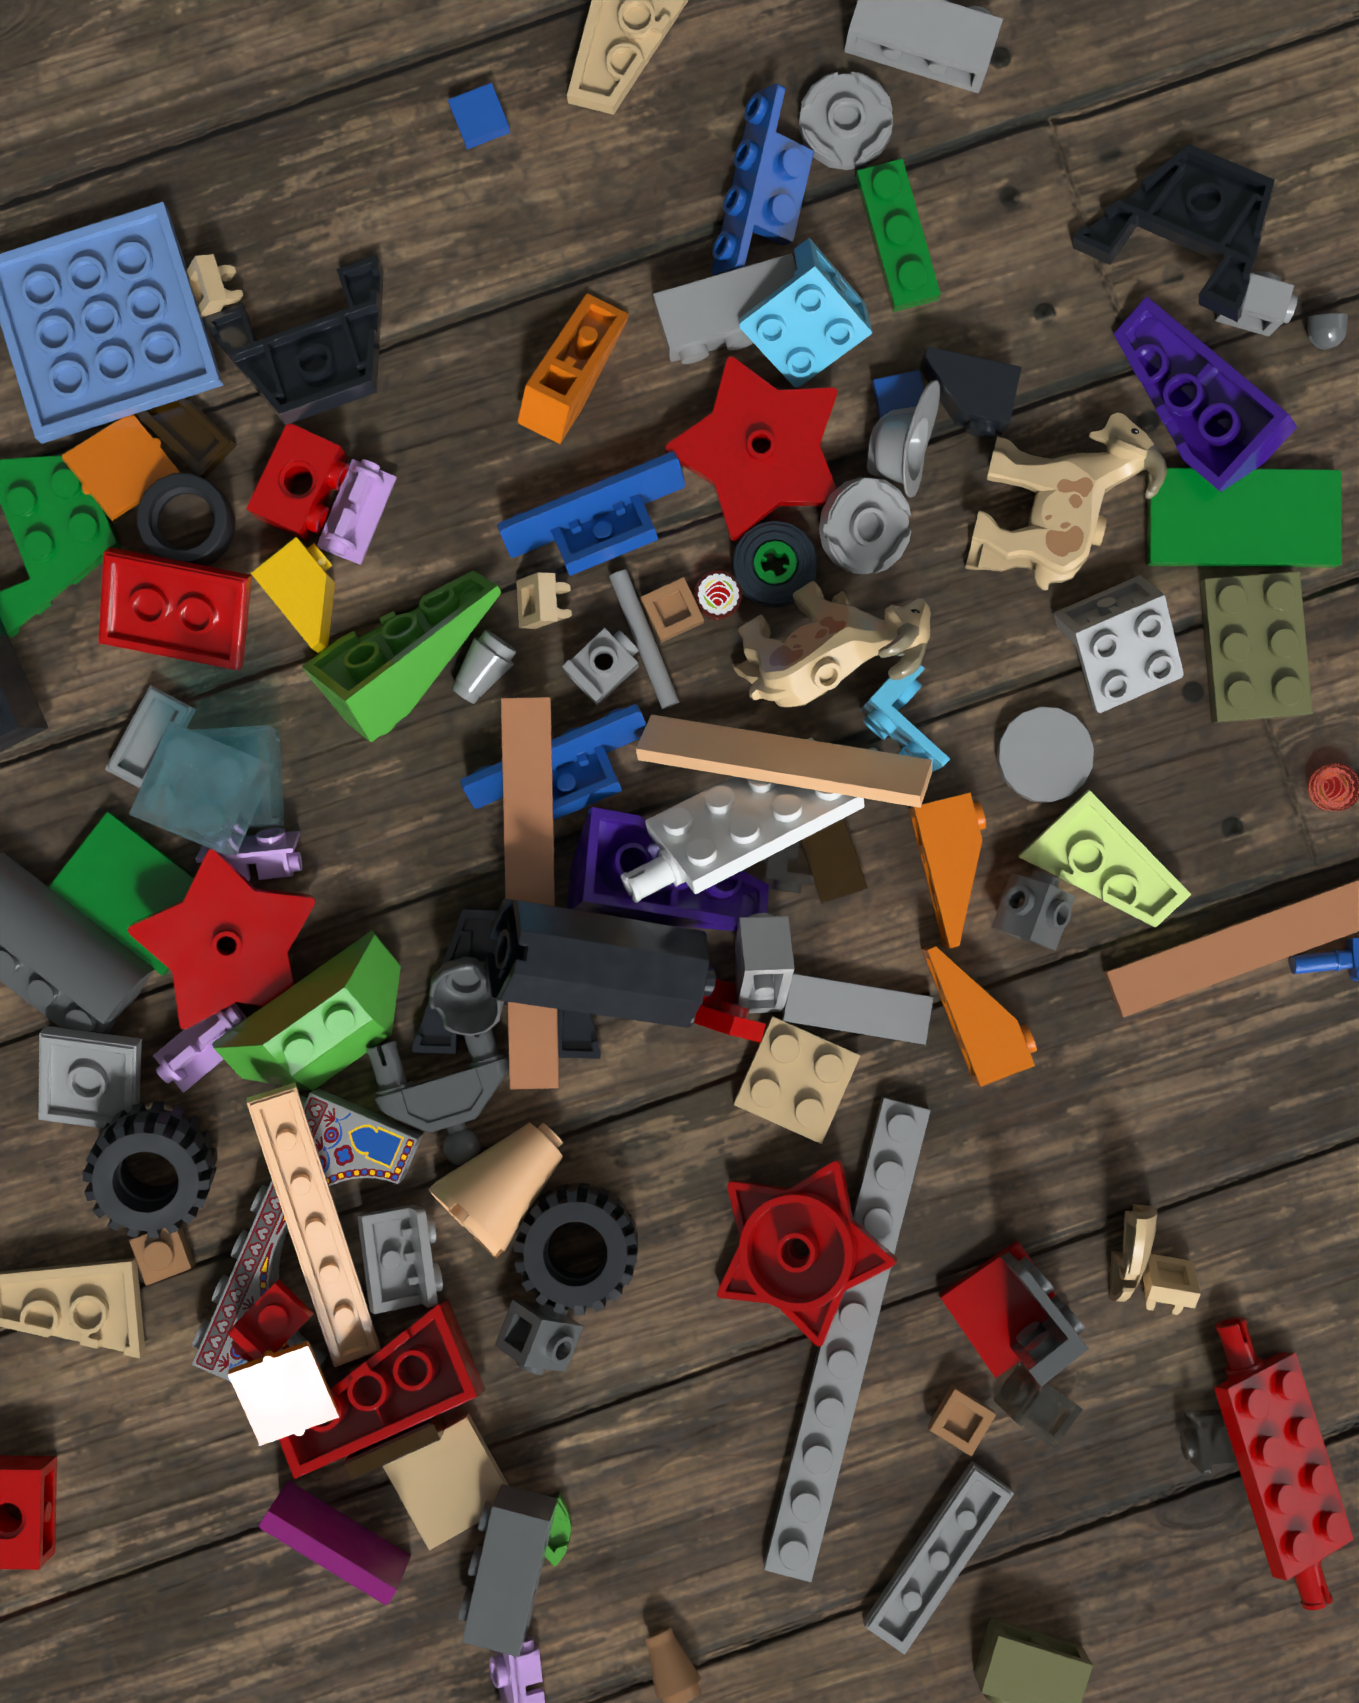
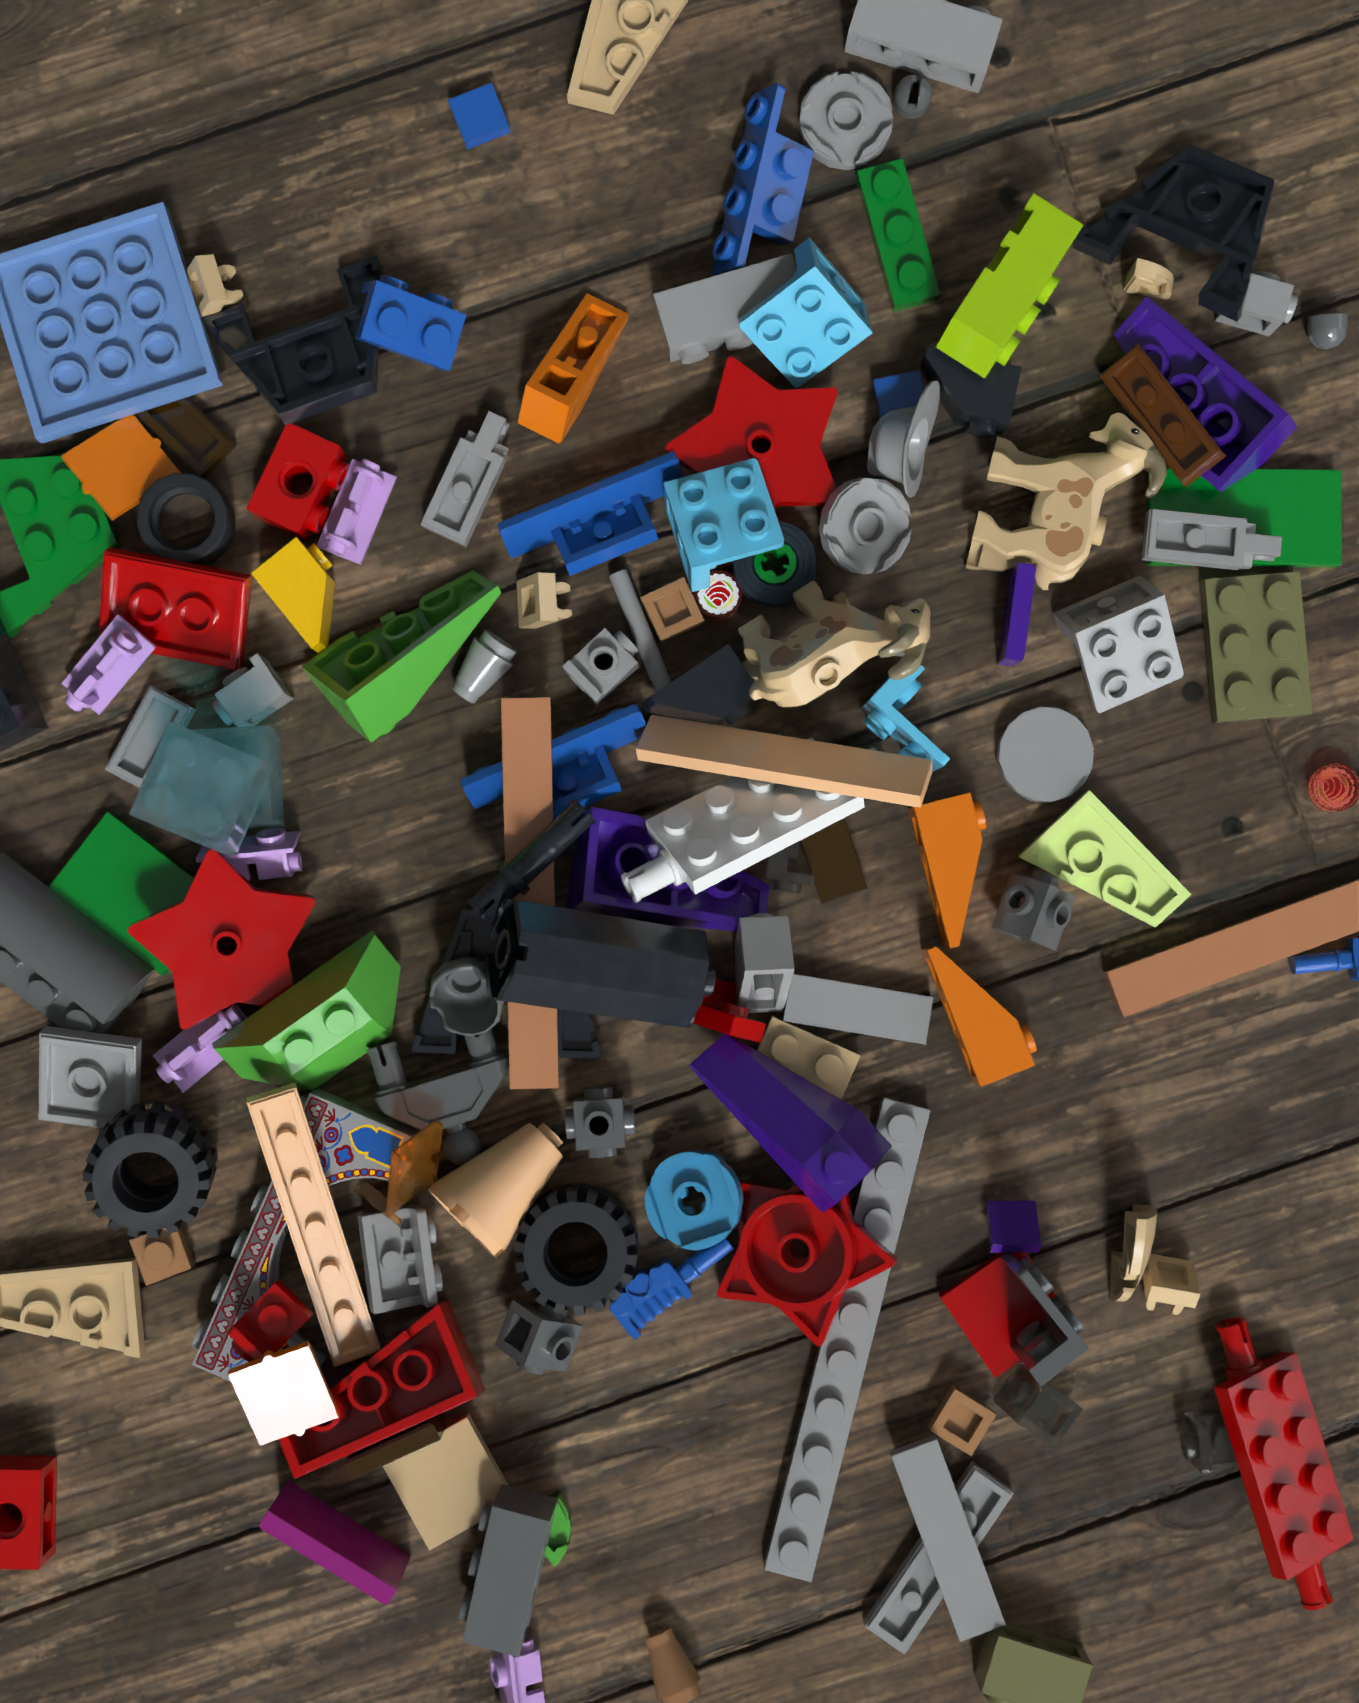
none -> lavender hinge [61,614,157,715]
none -> light grey brick [211,653,294,730]
none -> clear orange piece [354,1120,443,1226]
none -> blue bracket [355,275,466,371]
none -> light grey hinge [421,411,510,547]
none -> black pin [467,799,596,924]
none -> dark grey brick [565,1086,635,1158]
none -> blue piece [610,1237,734,1340]
none -> black slope [640,644,754,725]
none -> dark azure plate [645,1150,743,1250]
none -> medium azure bracket [664,458,784,592]
none -> dark purple wedge [689,1034,892,1213]
none -> light grey tile [889,1434,1006,1642]
none -> dark grey hinge [893,75,932,119]
none -> lime wedge [936,193,1083,378]
none -> dark purple tile [985,1200,1041,1253]
none -> dark purple tile [997,563,1036,667]
none -> reddish brown tile [1099,344,1226,487]
none -> tan tile [1123,258,1174,300]
none -> light grey hinge [1141,509,1282,570]

